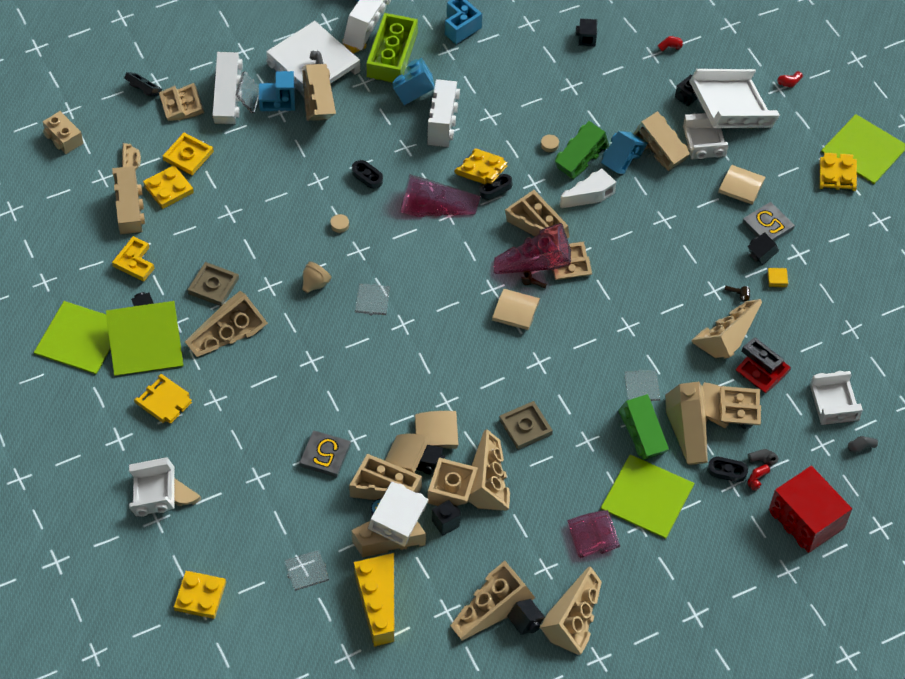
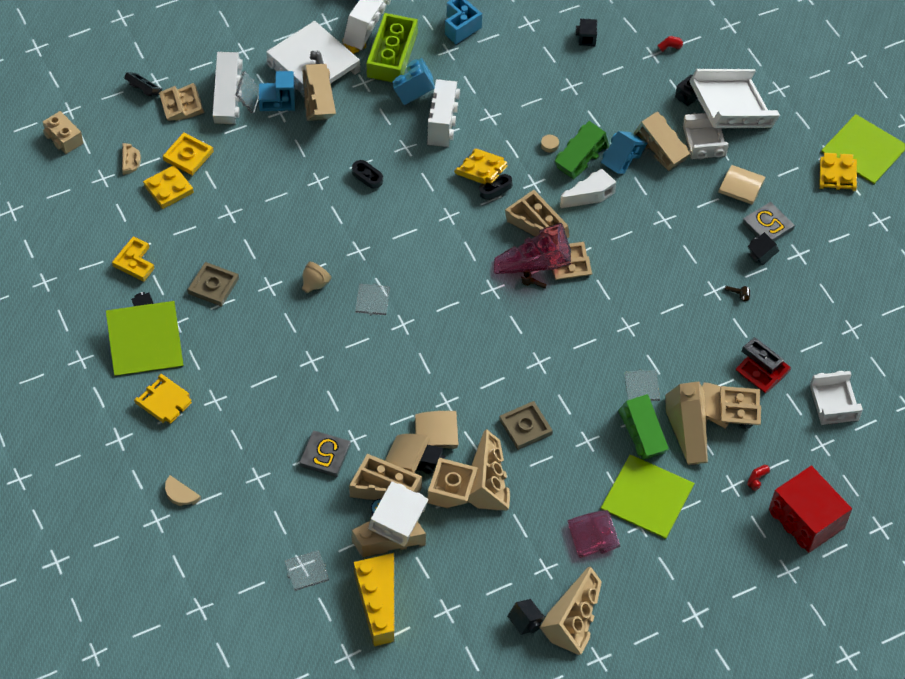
lime piece [34,301,111,375] -> none
tan wedge [112,166,145,234] -> none
white panel [129,457,174,516] -> none
yellow plate [174,571,226,619] -> none
tan wedge [185,291,268,357] -> none
tan tile [331,214,349,233] -> none
clear pink wedge [400,174,481,217] -> none
black brick [432,500,461,536] -> none
tan wedge [451,561,535,641] -> none
tan slope [492,289,540,330] -> none
tan wedge [692,299,762,359] -> none
black plate [708,457,748,482] -> none
dark grey arm [748,449,778,465] -> none
yellow tile [767,268,788,287] -> none
red arm [777,71,803,87] -> none
dark grey arm [848,436,878,453] -> none

